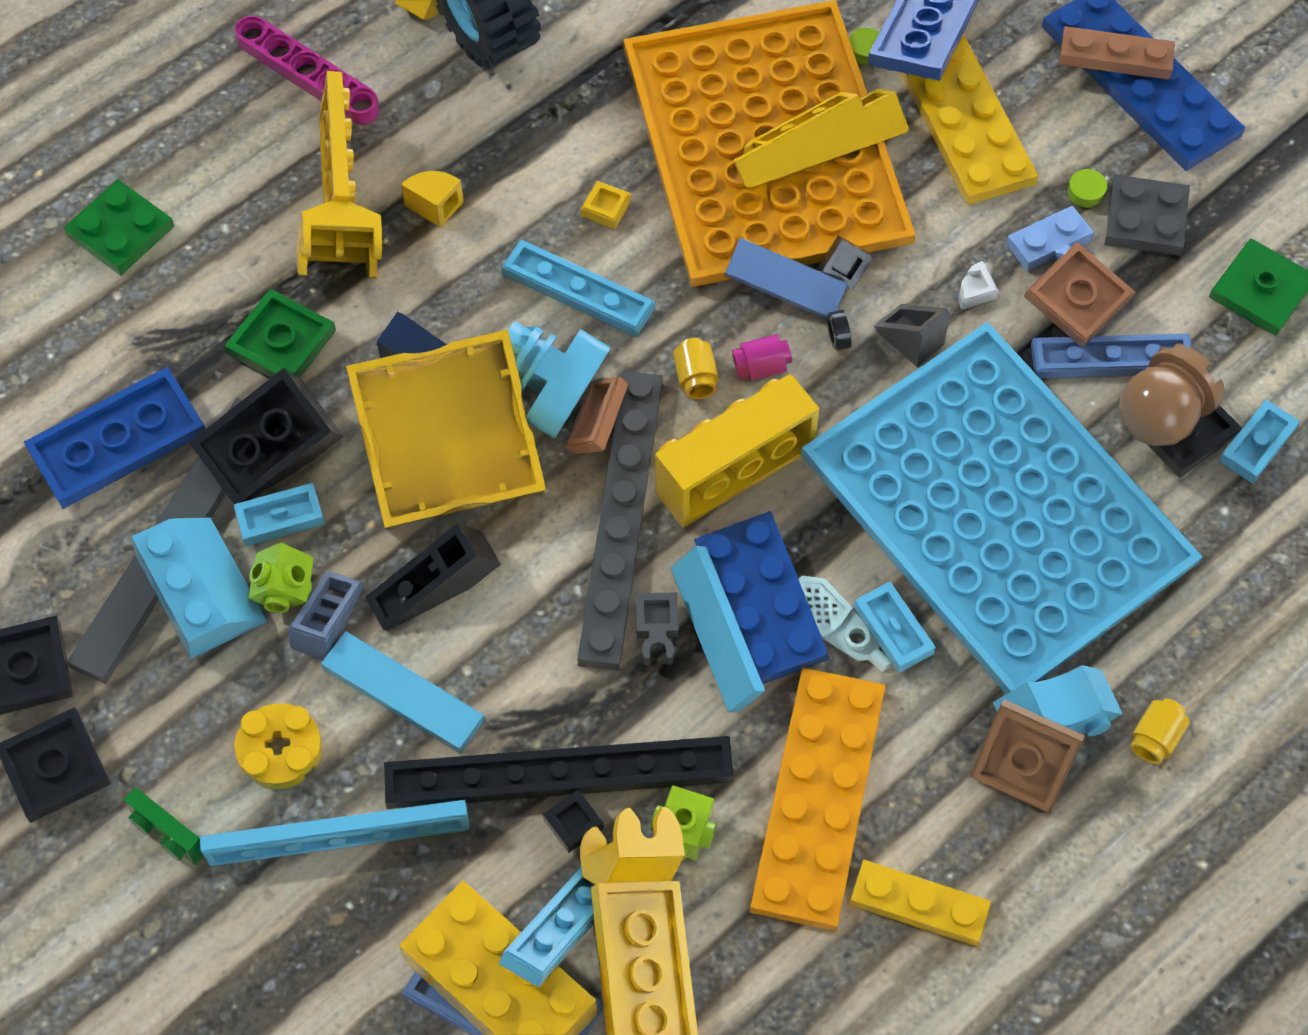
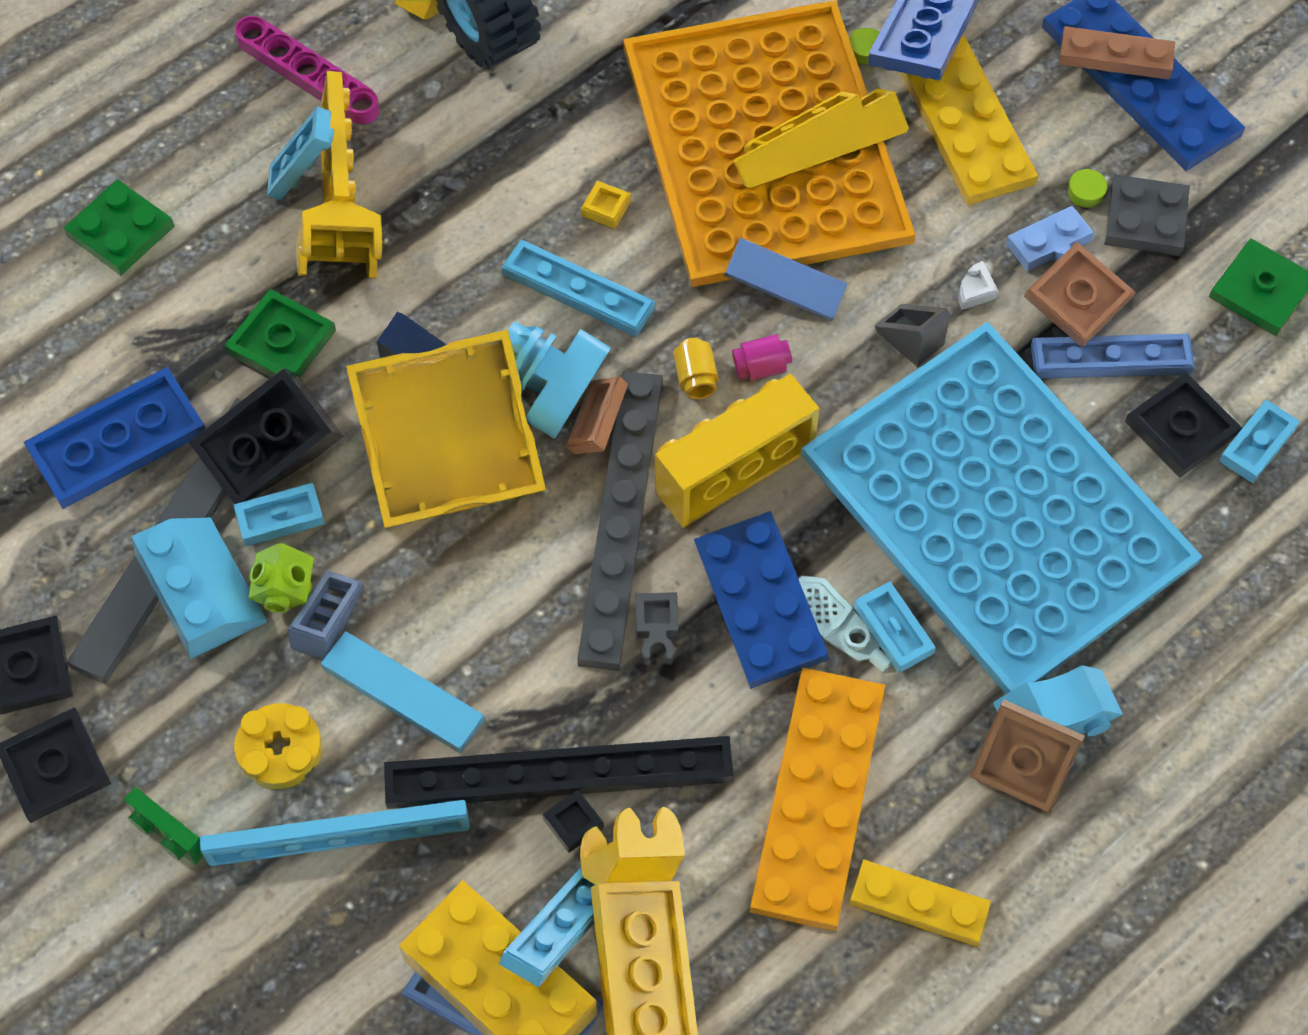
black slope [365,523,501,631] -> none
yellow brick [401,171,464,228] -> none
lime brick [650,785,717,861] -> none
medium azure tile [671,546,765,712] -> none
plate [818,235,873,290] -> none
black tile [827,310,852,351] -> none
medium nougat tile [1119,343,1225,446] -> none
yellow brick [1130,698,1190,765] -> none
none -> medium azure plate [267,106,334,201]

